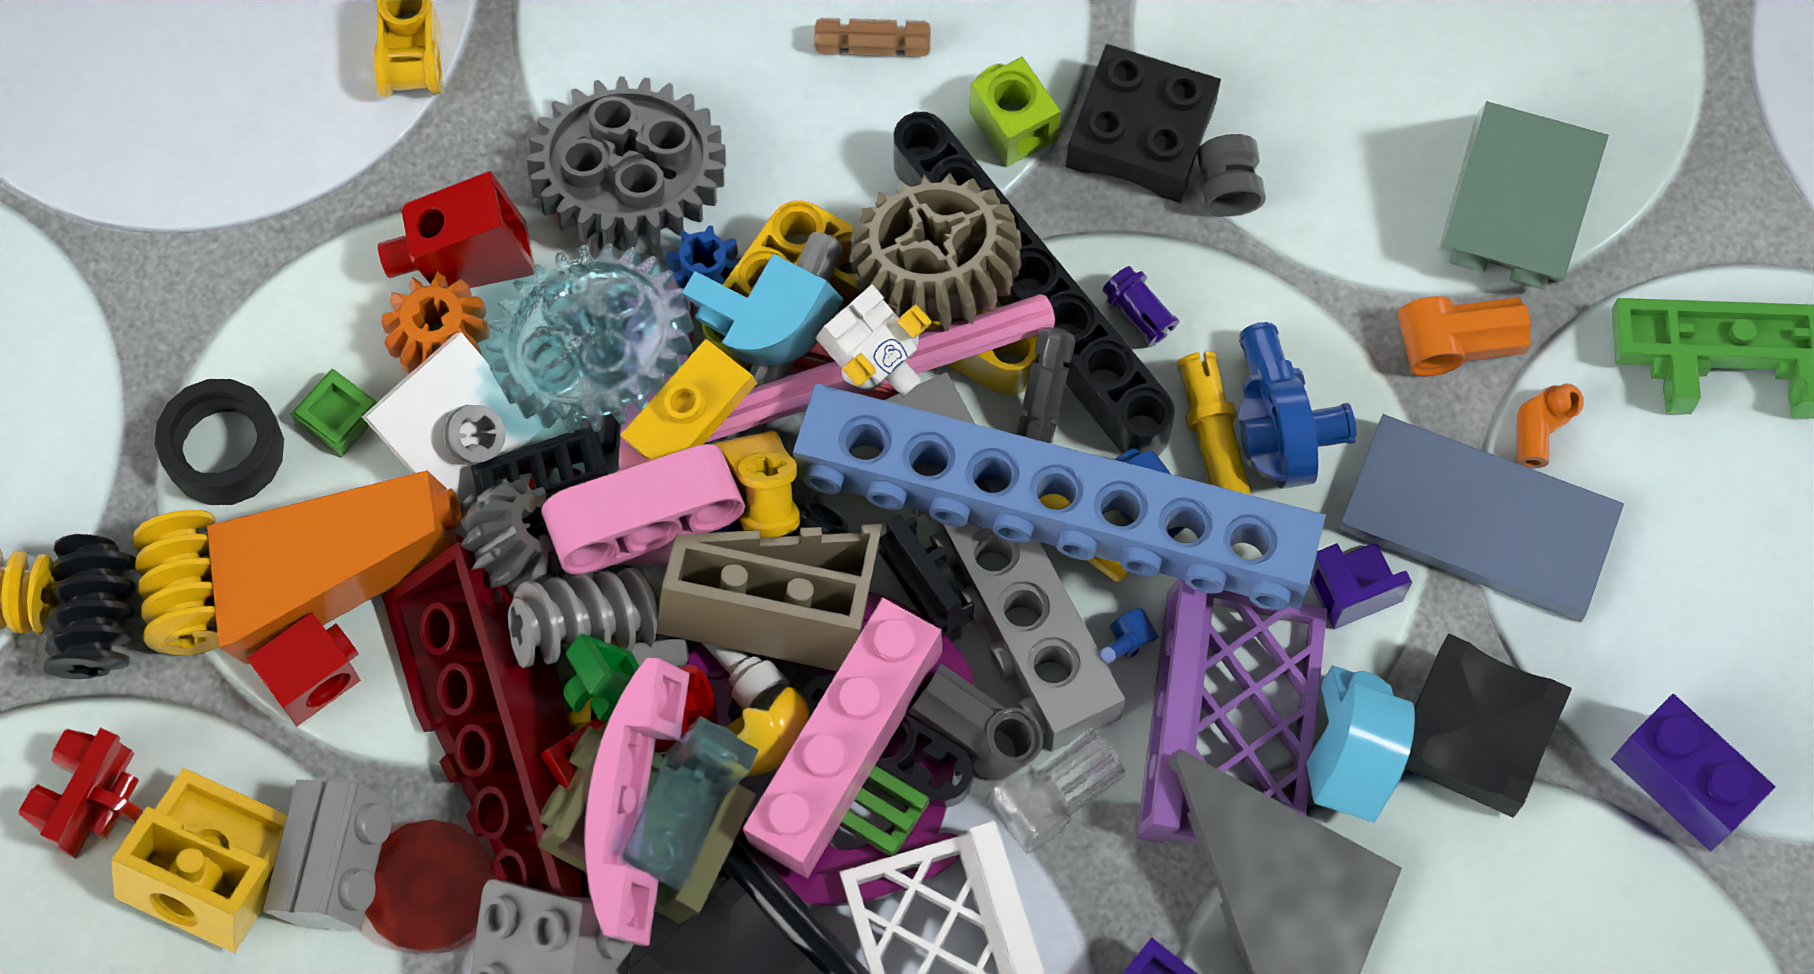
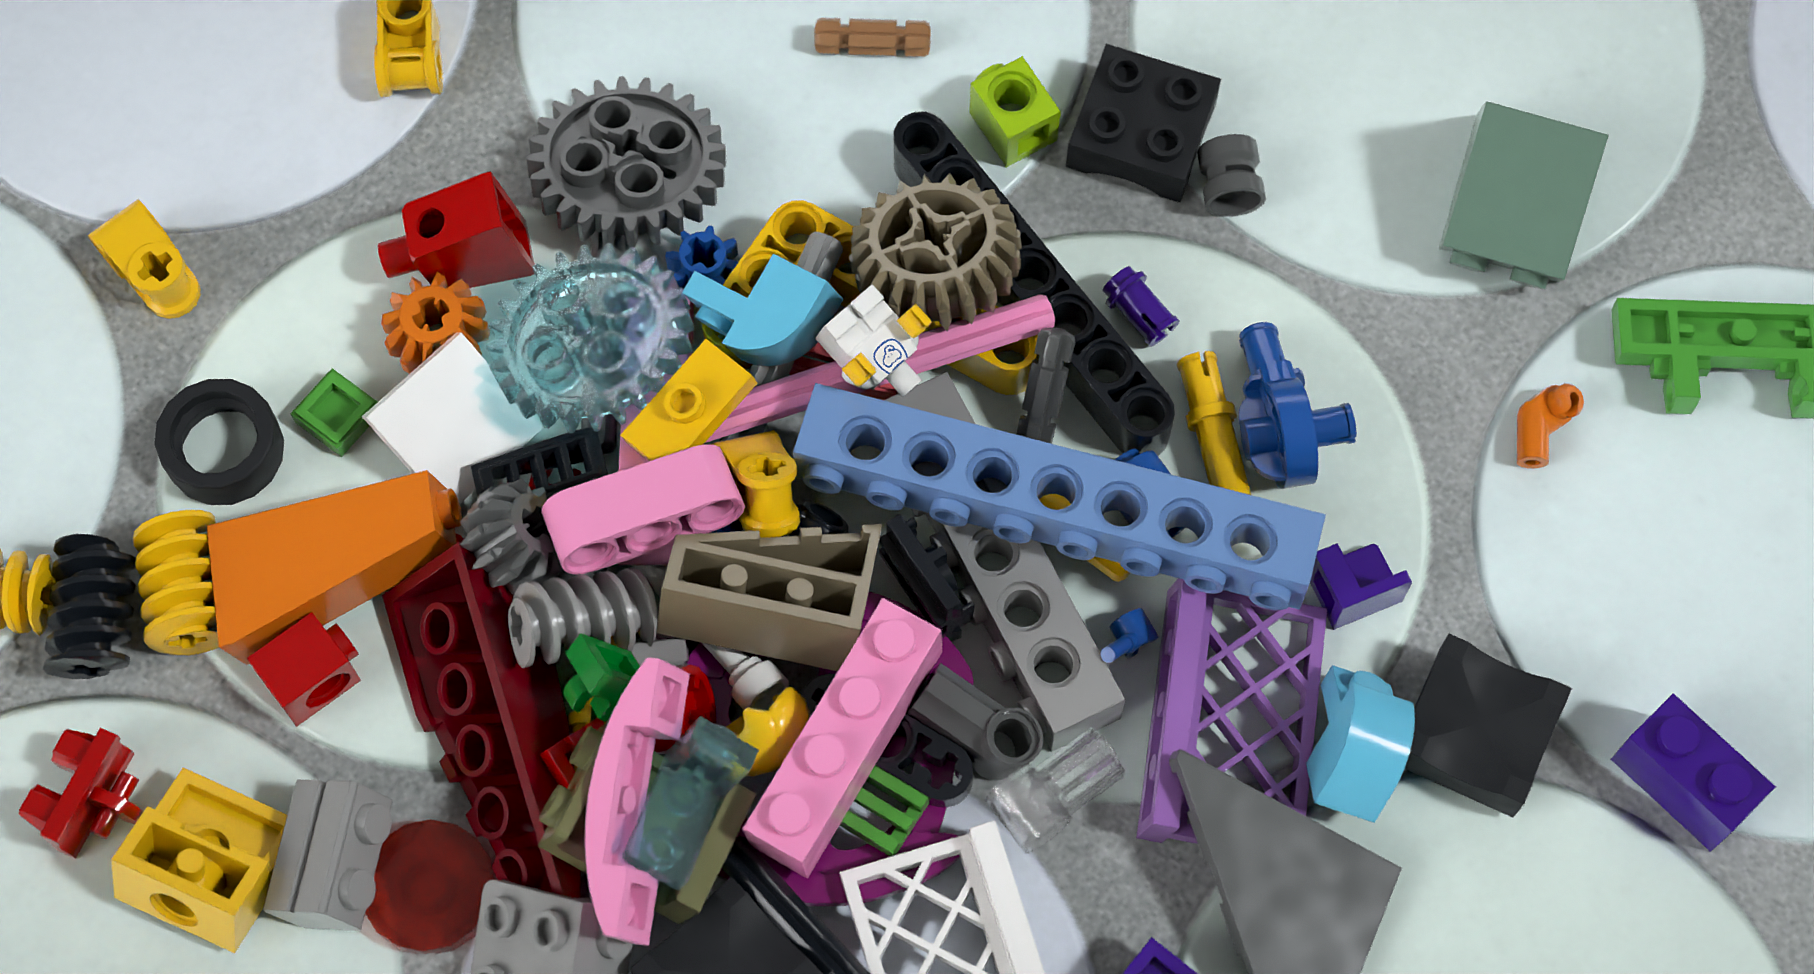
light grey bush [442,404,506,462] -> none
sand blue tile [1338,414,1624,622] -> none
orange piece [1398,296,1531,377] -> none
none -> yellow piece [87,199,200,319]

